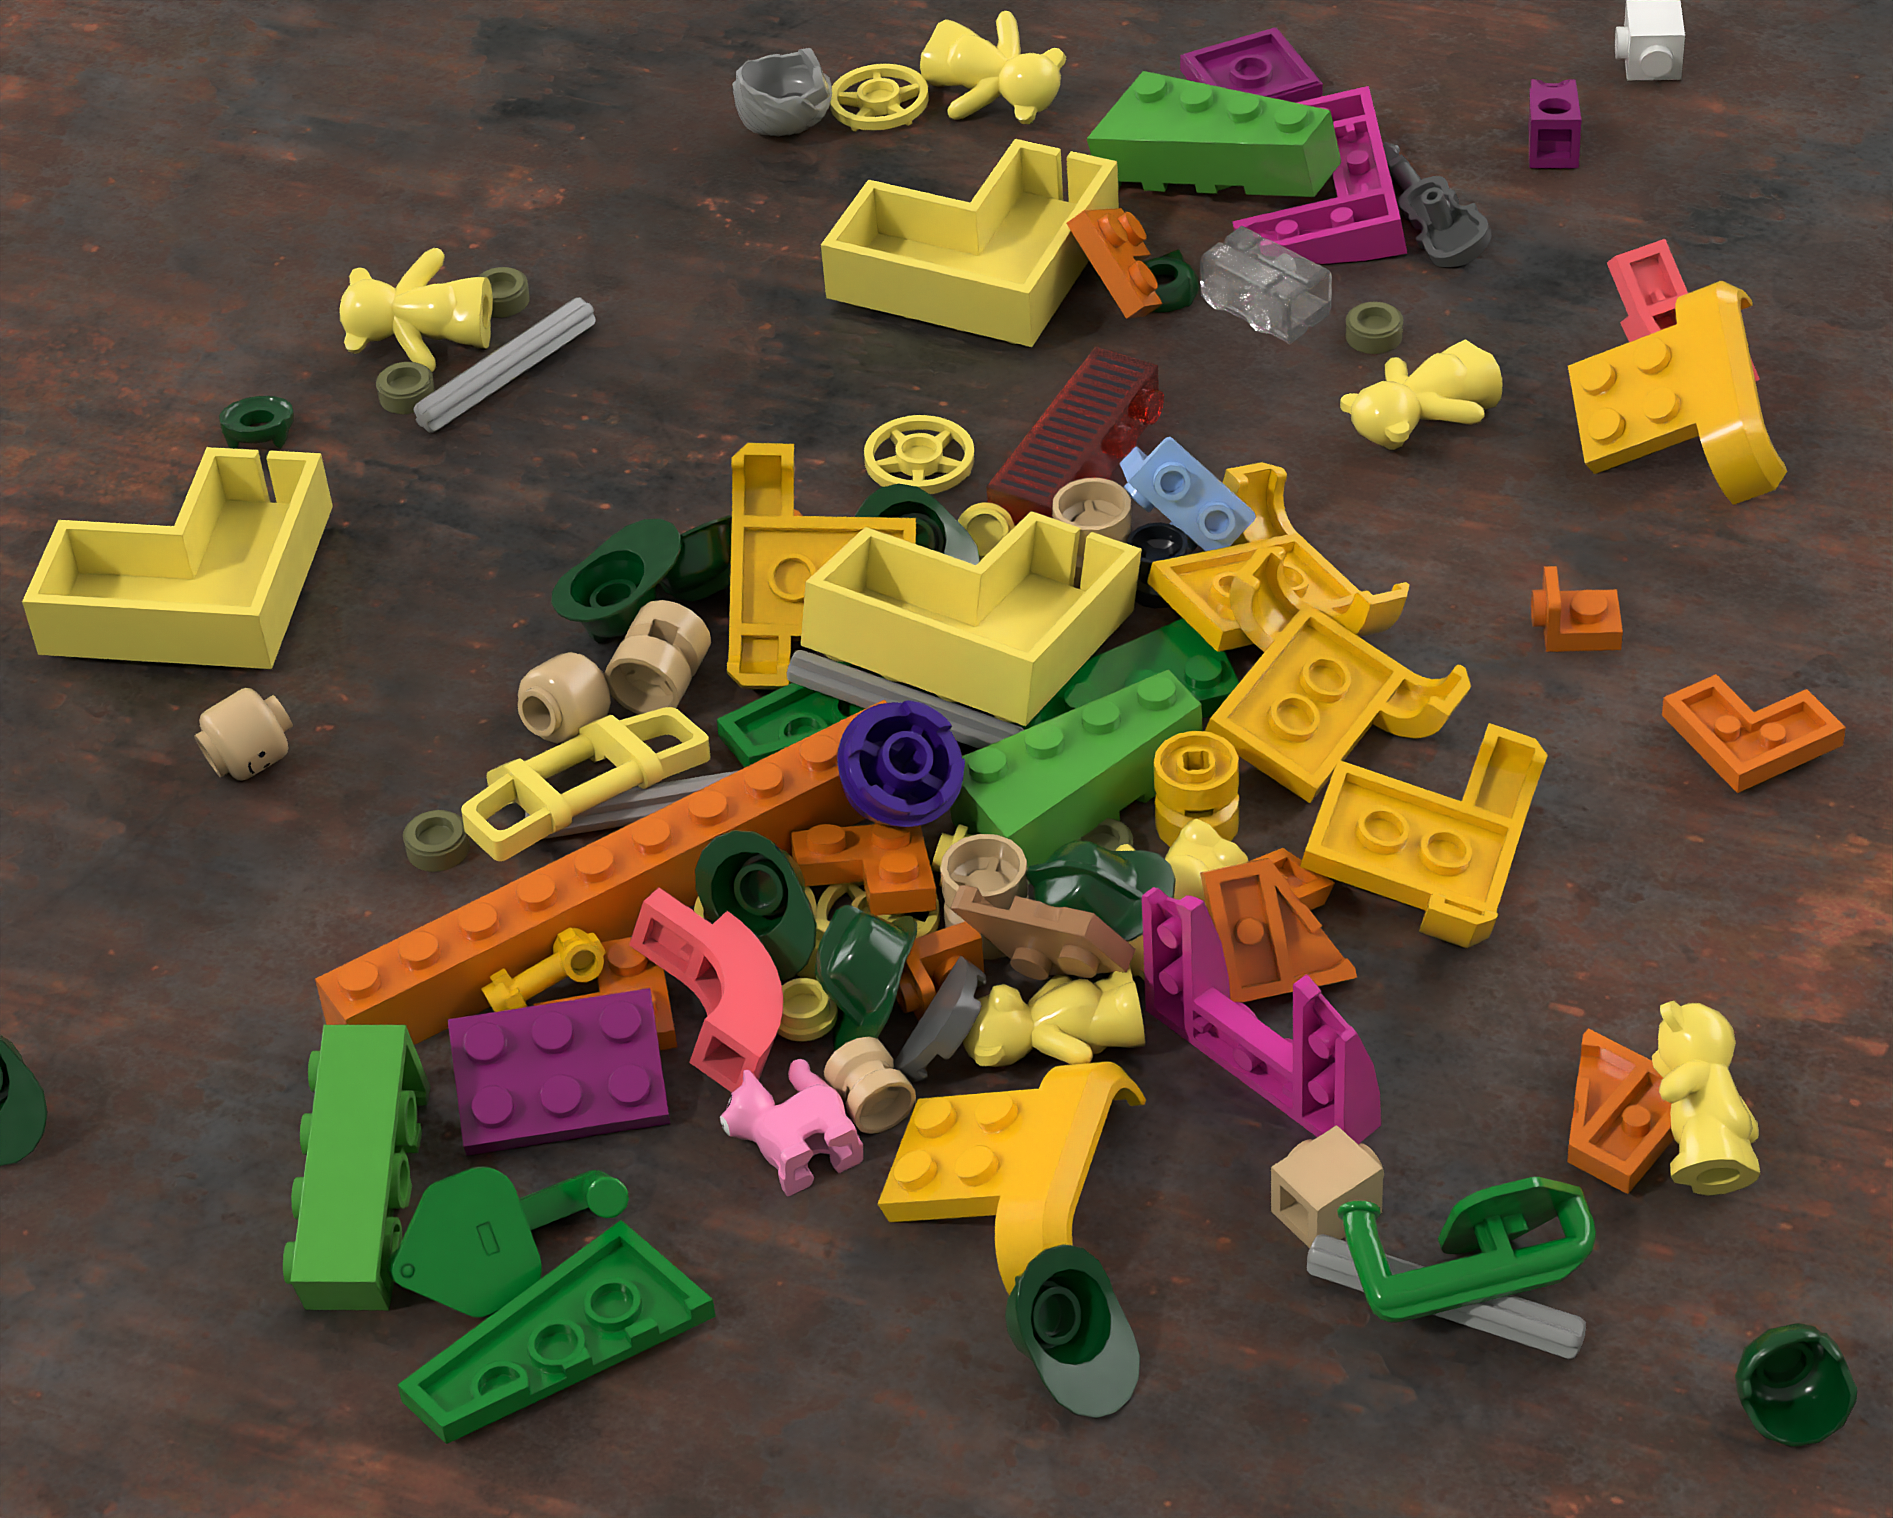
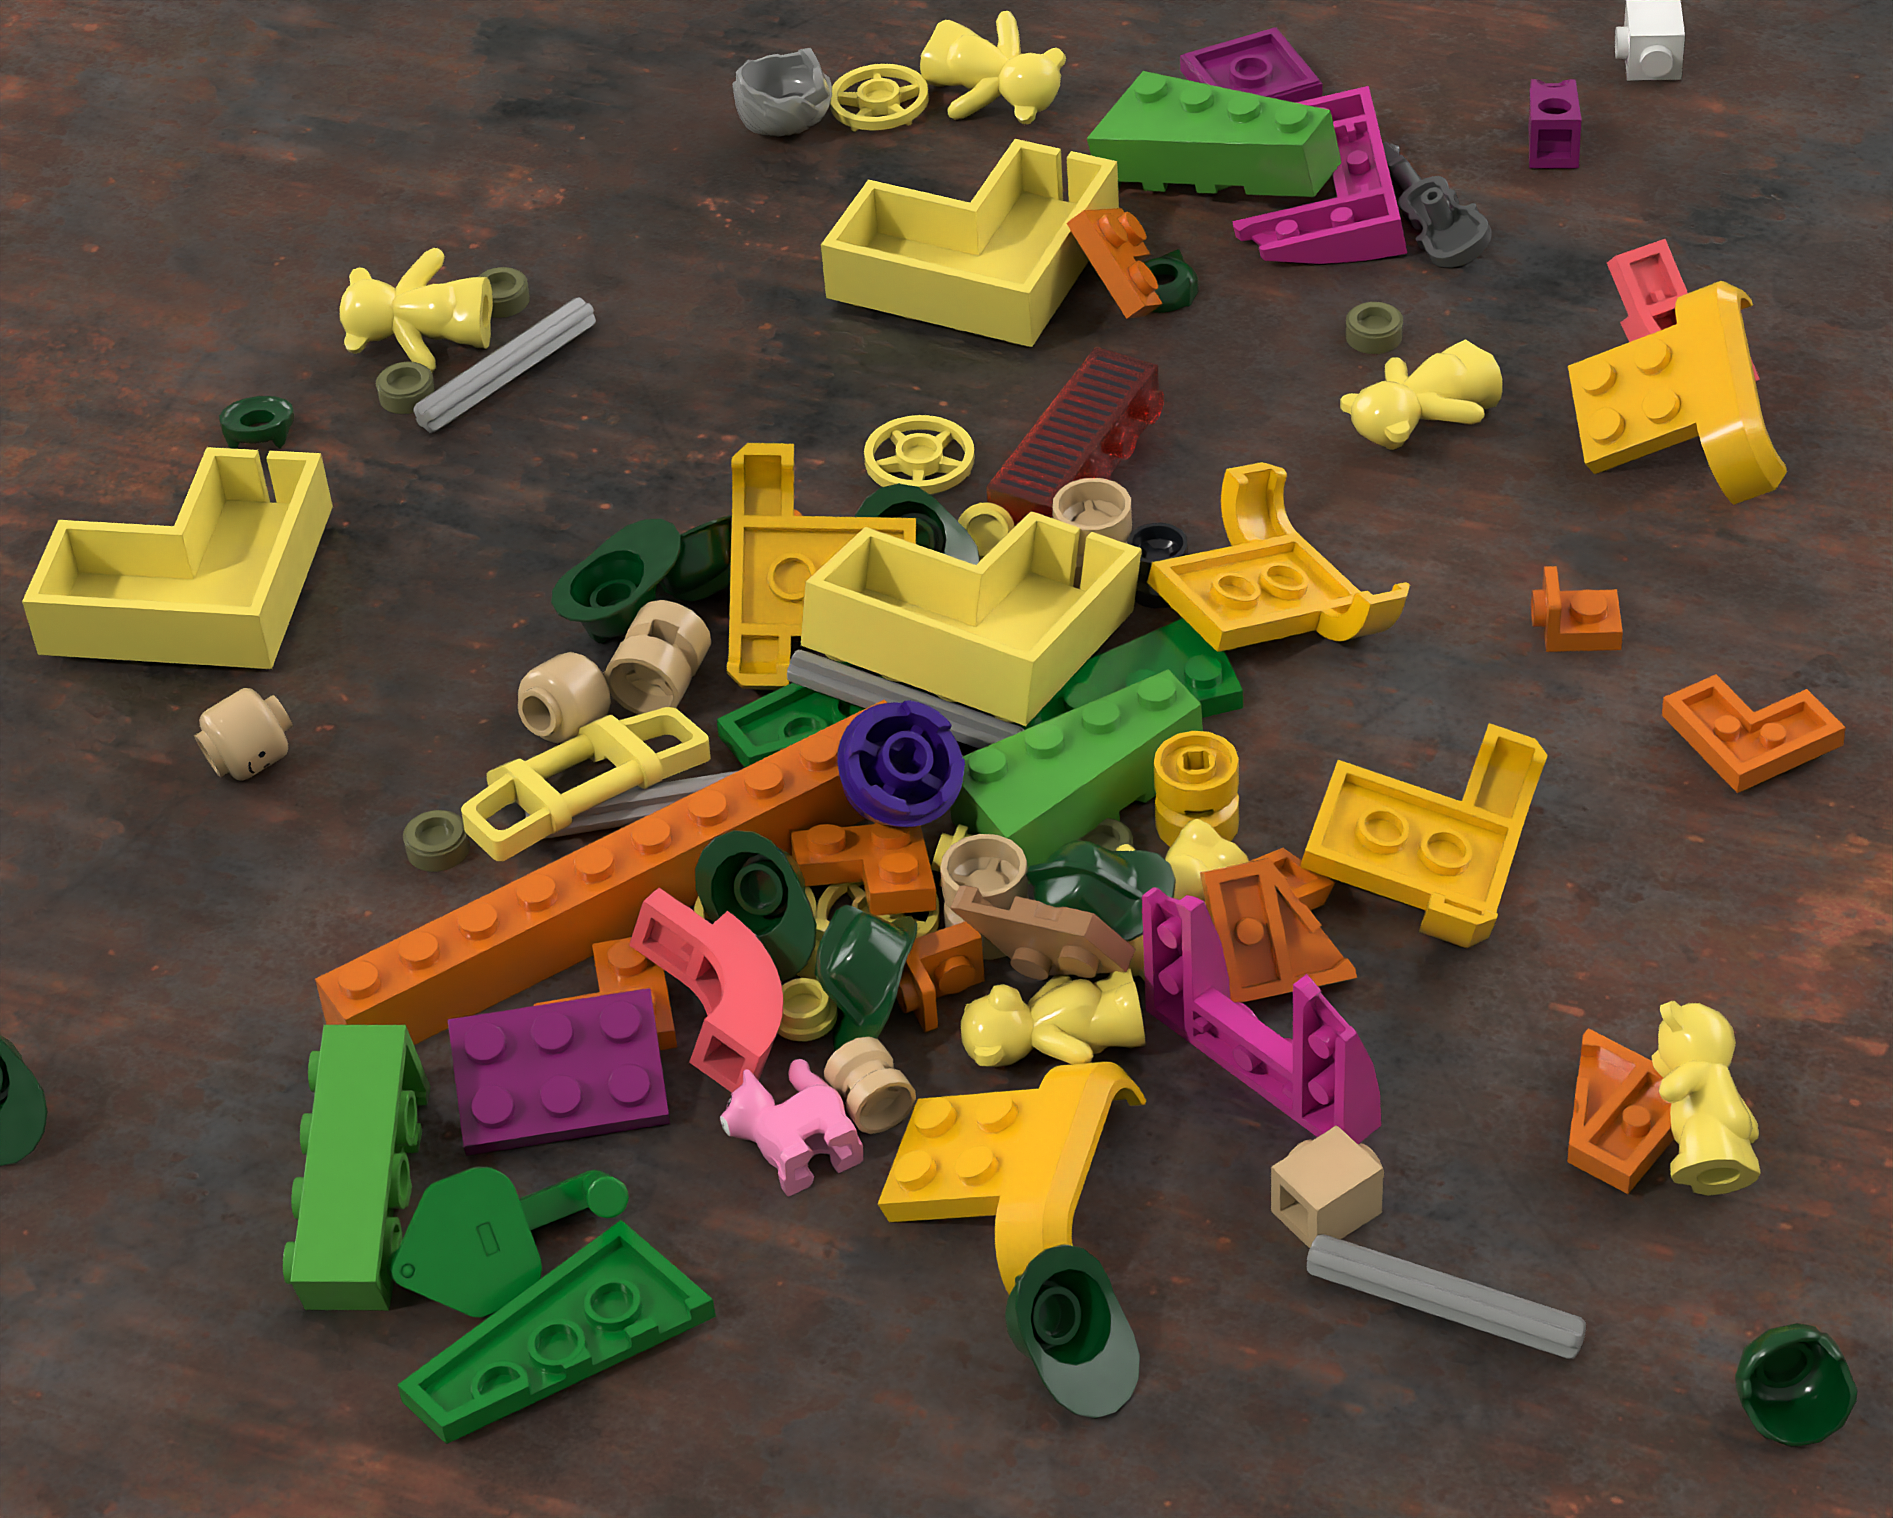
yellow bar [481,927,606,1012] -> none
dark grey tile [893,955,986,1082] -> none
light blue bracket [1119,437,1256,551] -> none
clear brick [1200,226,1332,344] -> none
yellow piece [1204,547,1471,803] -> none
green piece [1337,1177,1596,1323] -> none

